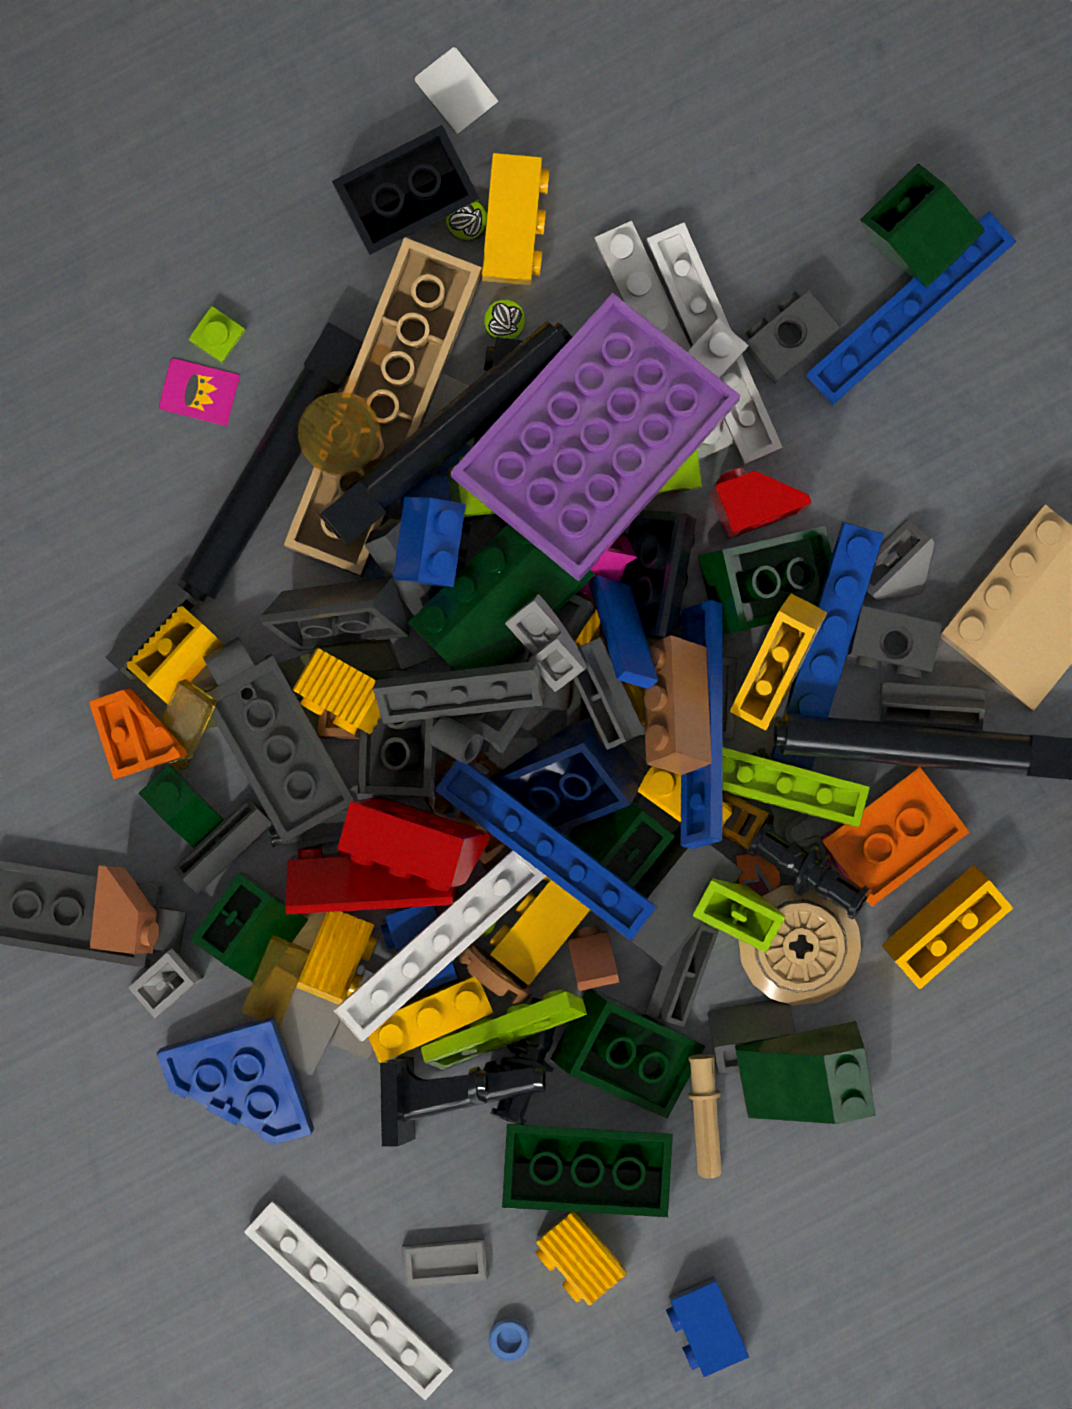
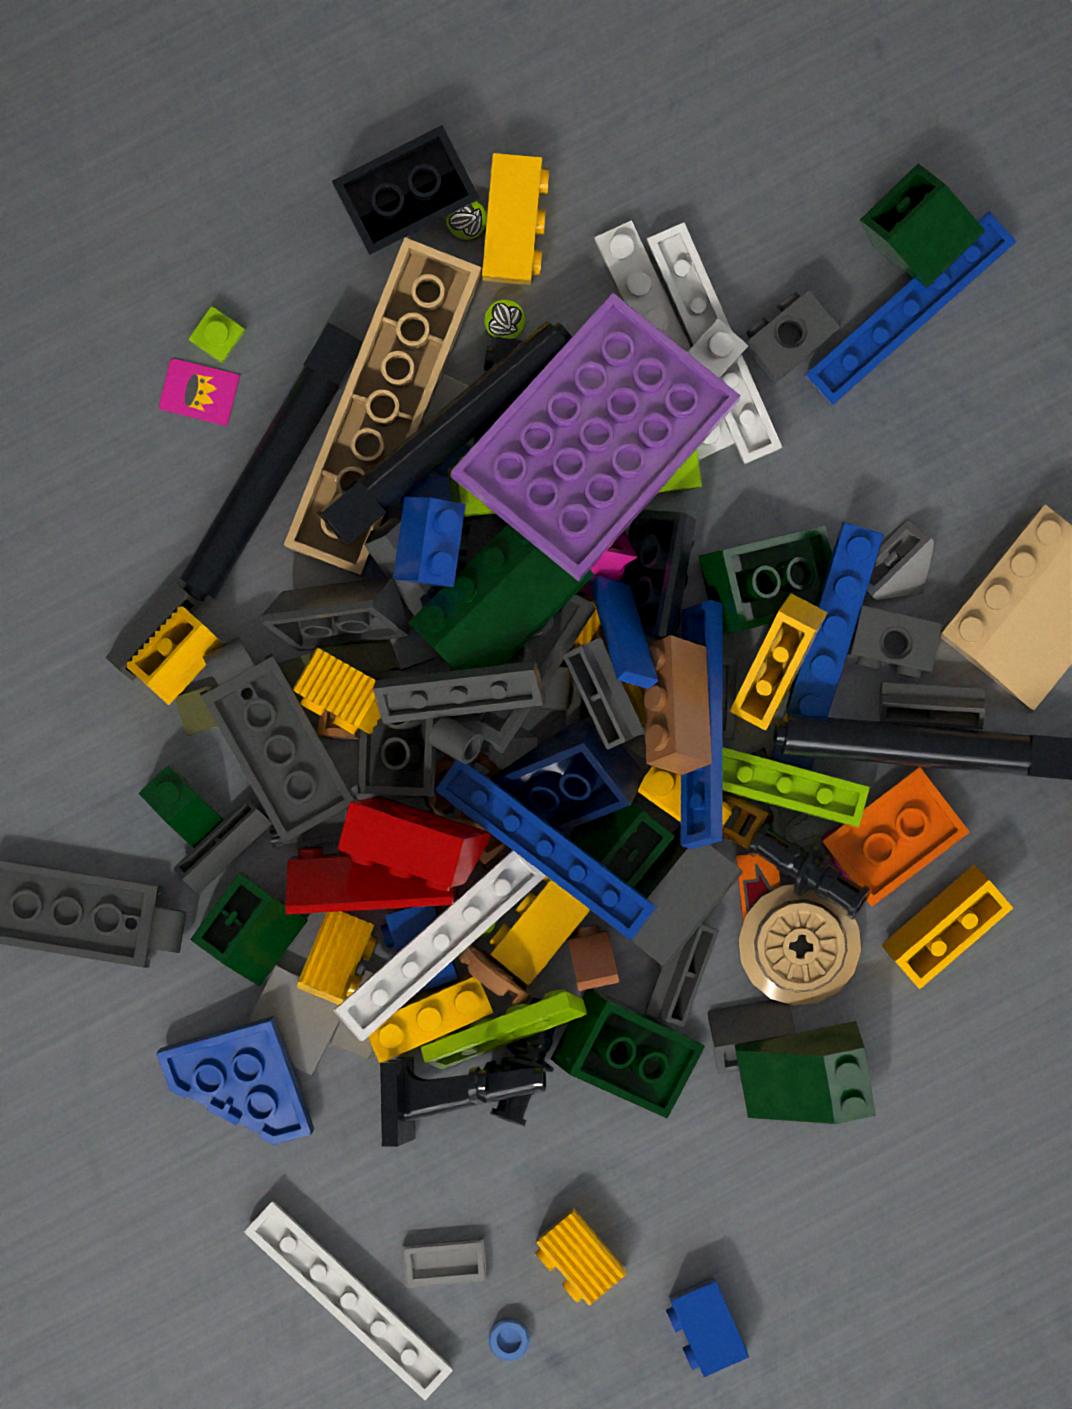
orange wing [89,688,188,780] -> none
nougat slope [90,866,159,954] -> none
light grey slope [129,949,203,1019] -> none
clear yellow tile [161,679,217,771] -> none
clear yellow tile [241,935,310,1027] -> none
clear yellow tile [298,392,381,475] -> none
white sticker [415,47,499,134] -> none
dark green slope [502,1124,673,1217] -> none
light grey slope [505,594,587,692] -> none
tan axle [688,1054,722,1178] -> none
lime slope [692,878,785,953] -> none
red slope [710,467,812,540] -> none

